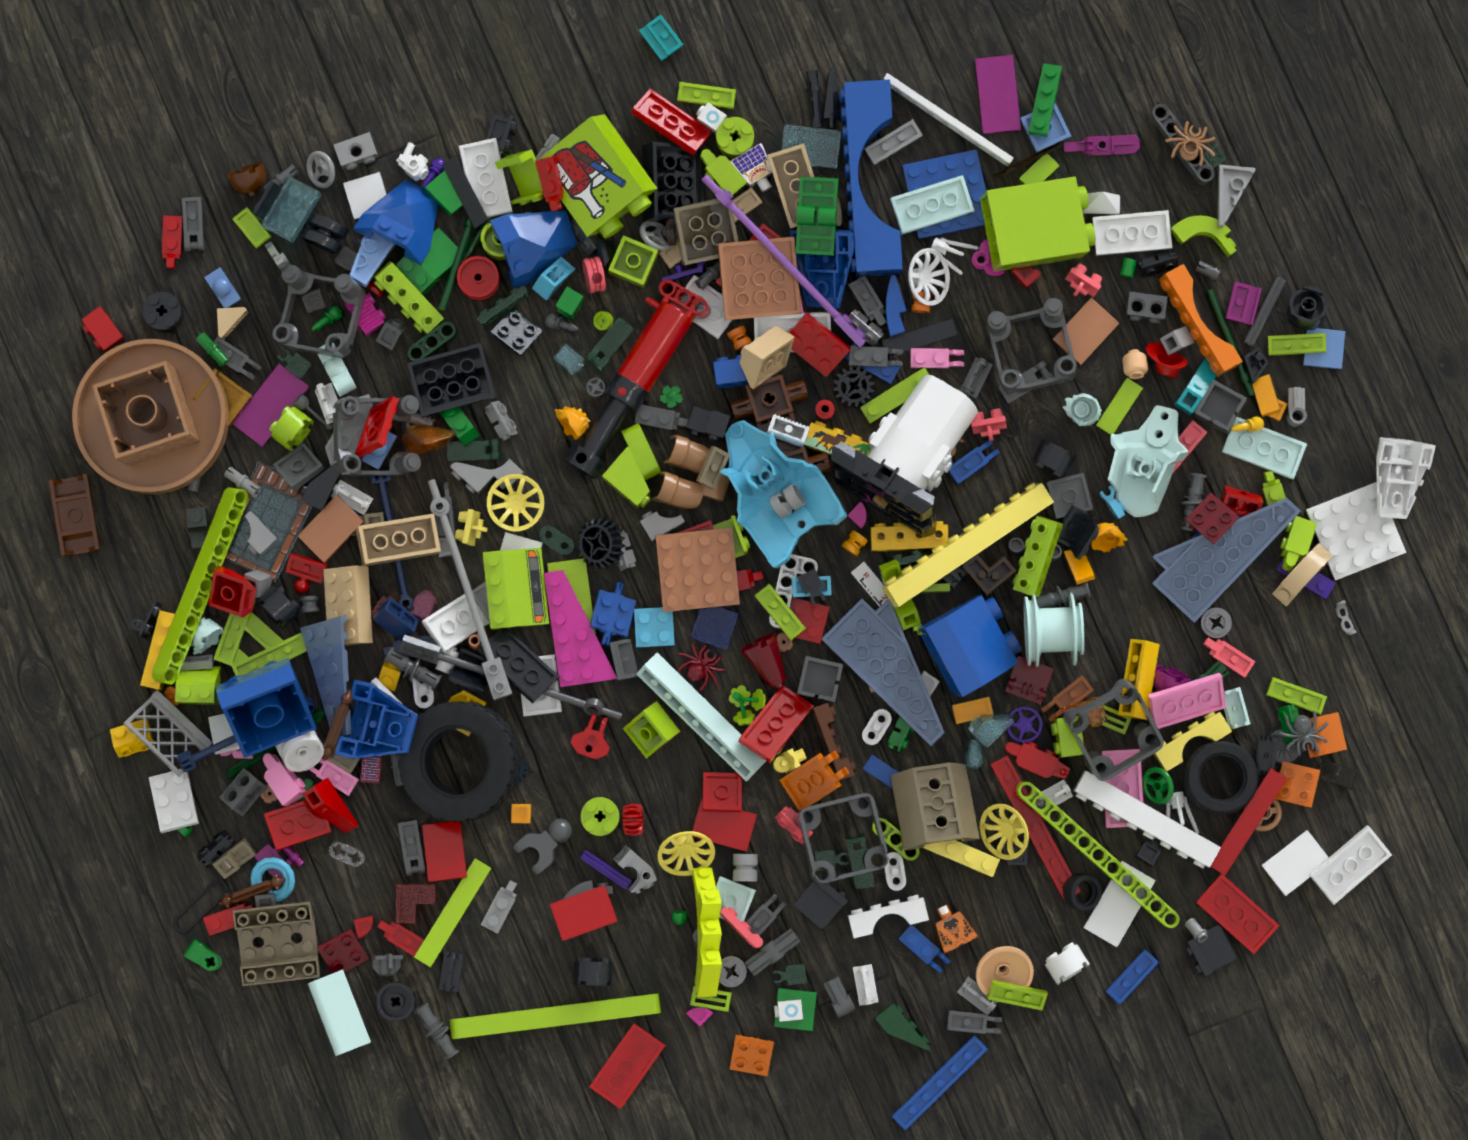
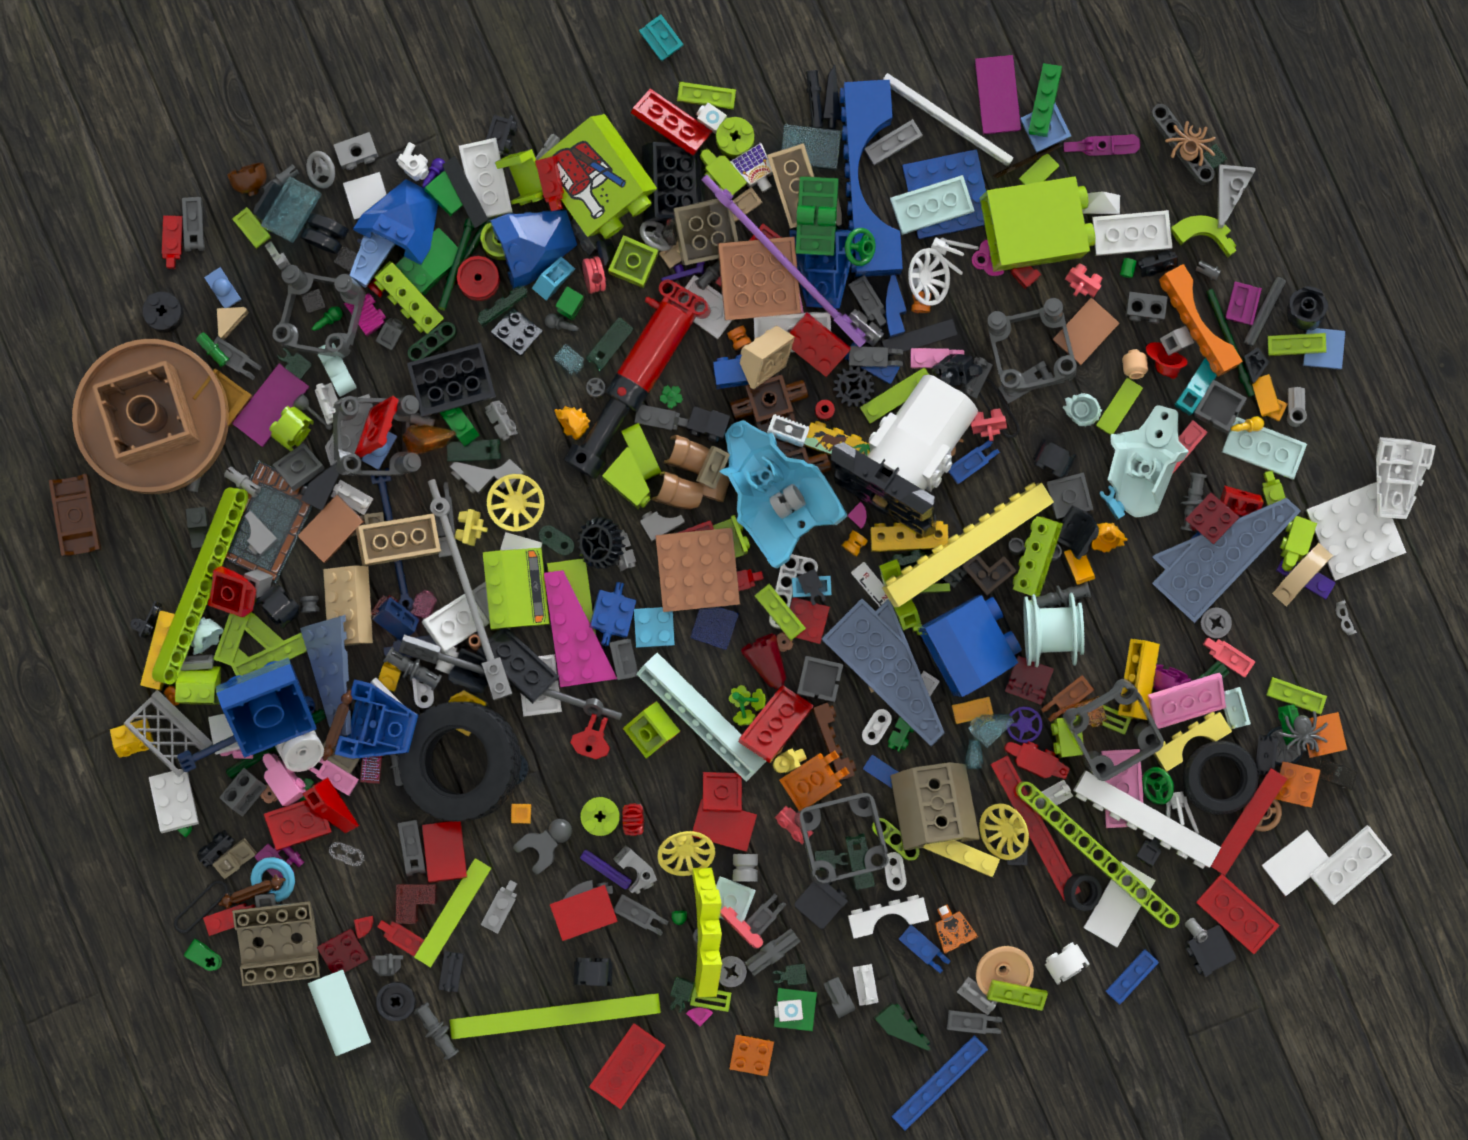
red brick [82,306,125,352] -> none
red plate [285,553,328,593] -> none
lime tile [593,311,613,330] -> none
dark red animal [677,643,726,691] -> none
none -> dark grey hinge [614,894,669,936]
none -> clear green plate [670,976,695,1013]
none -> green piece [845,228,876,266]
none -> black piece [932,354,983,386]

